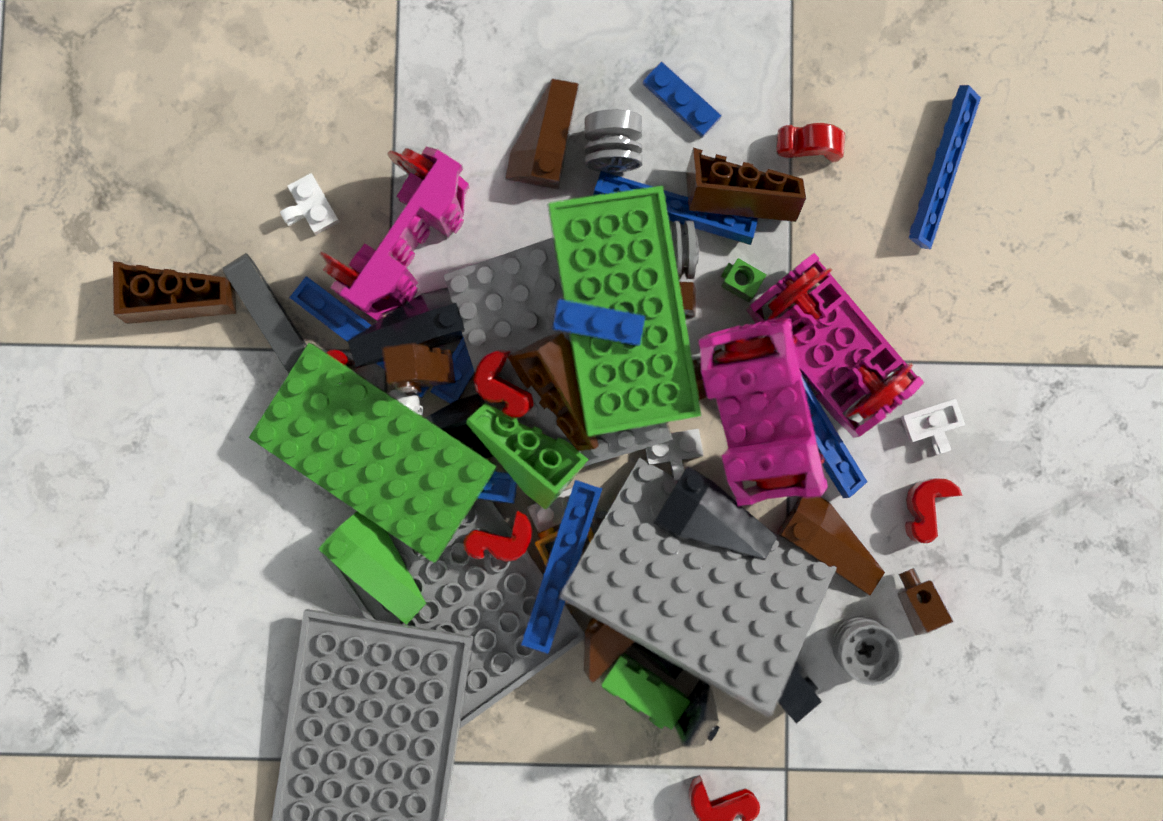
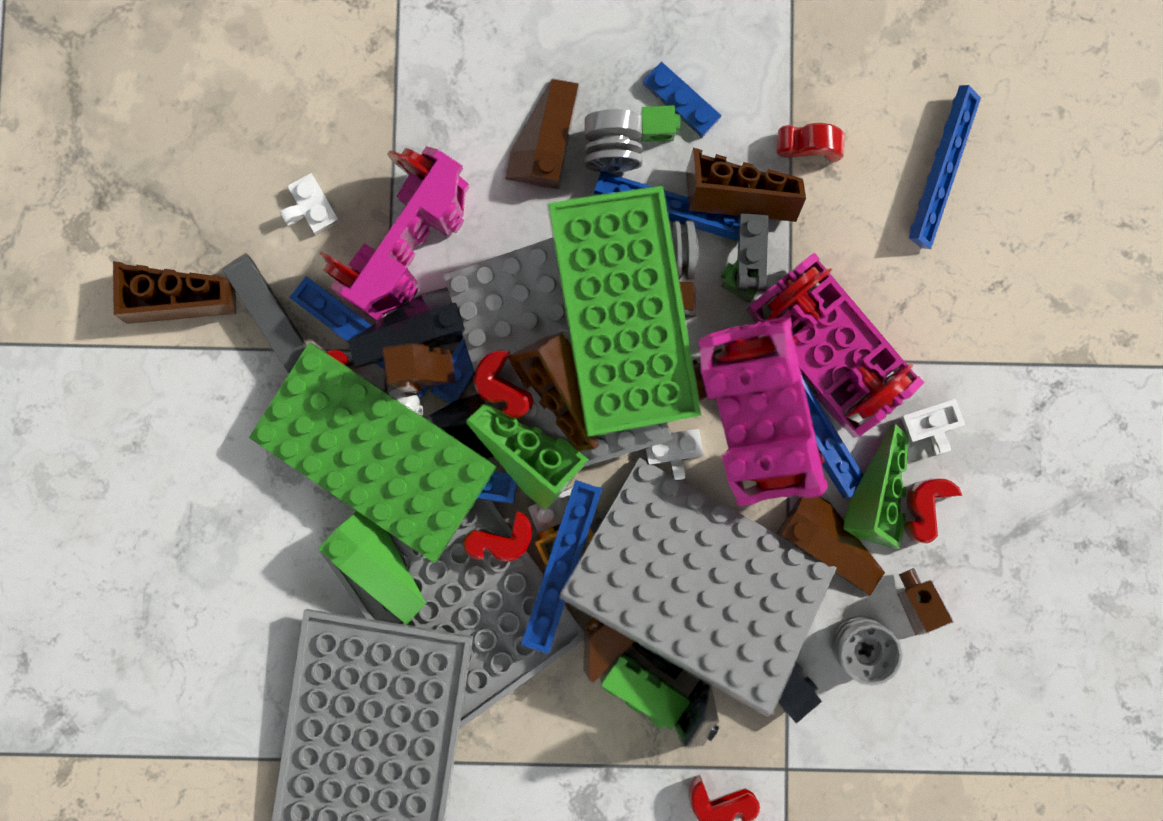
blue plate [552,299,645,346] -> none
black wedge [653,466,777,560] -> none
none -> bright green brick [640,105,680,142]
none -> dark grey plate [736,214,769,292]
none -> bright green wedge [844,425,908,549]

